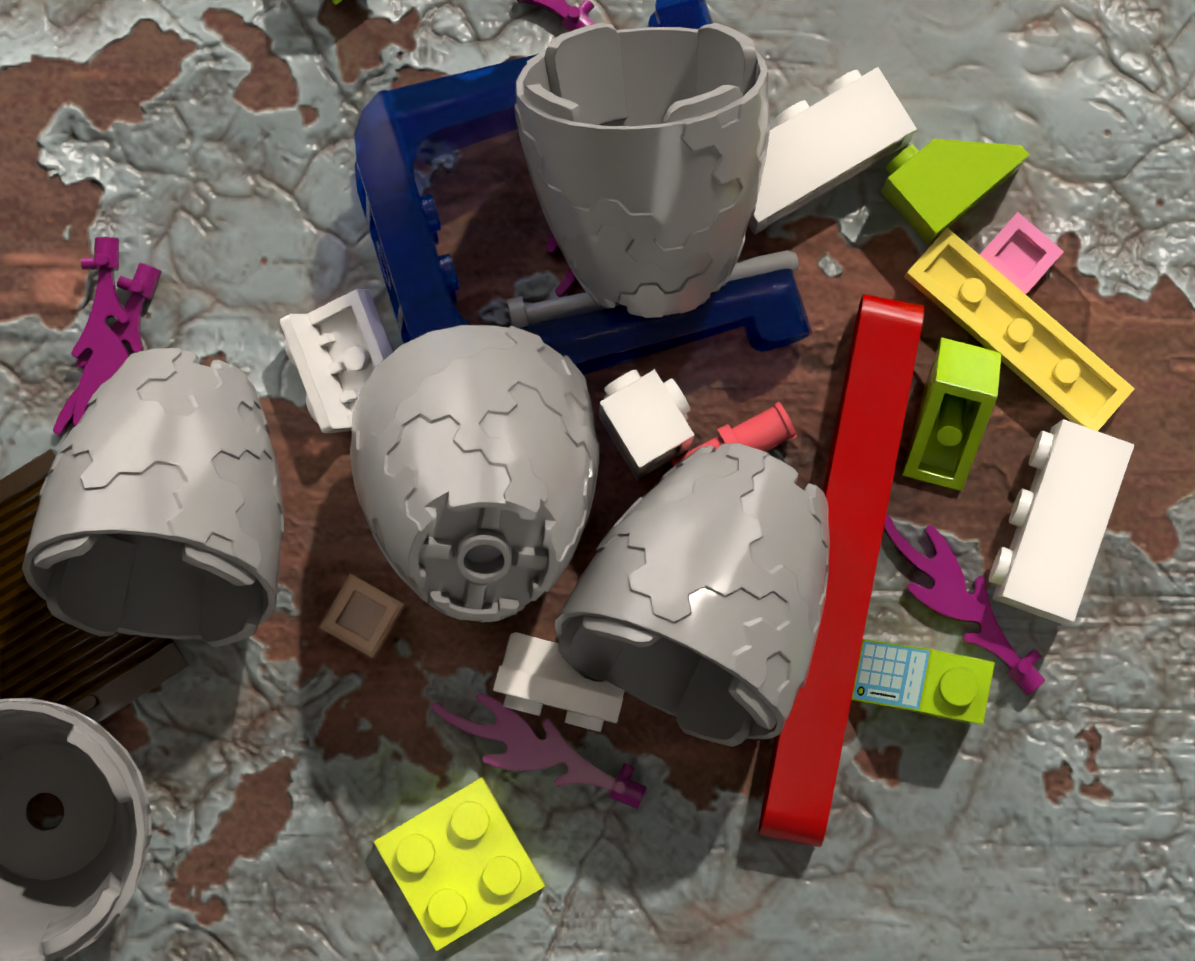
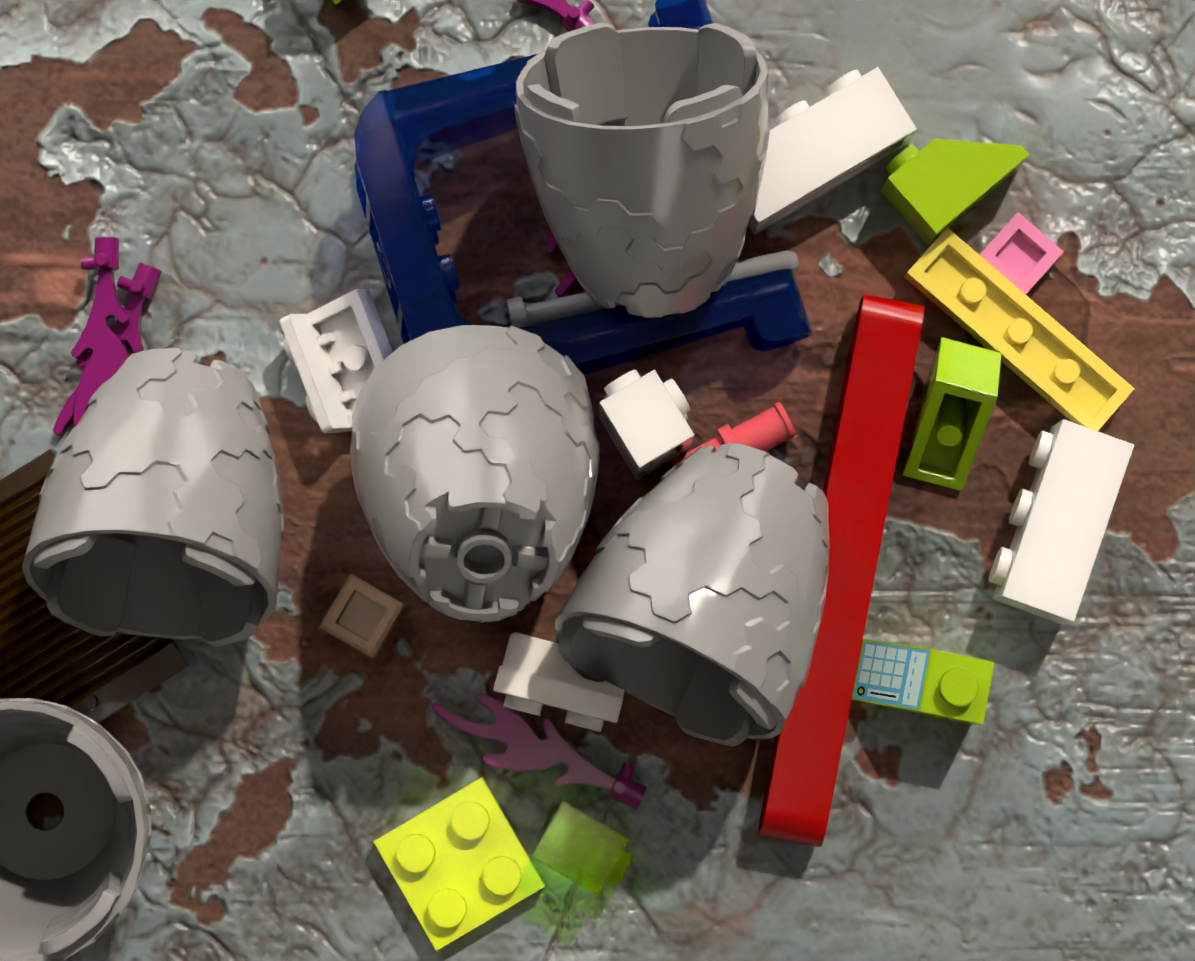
magenta piece [884,514,1045,696] -> none
none -> clear neon green brick [531,800,633,896]

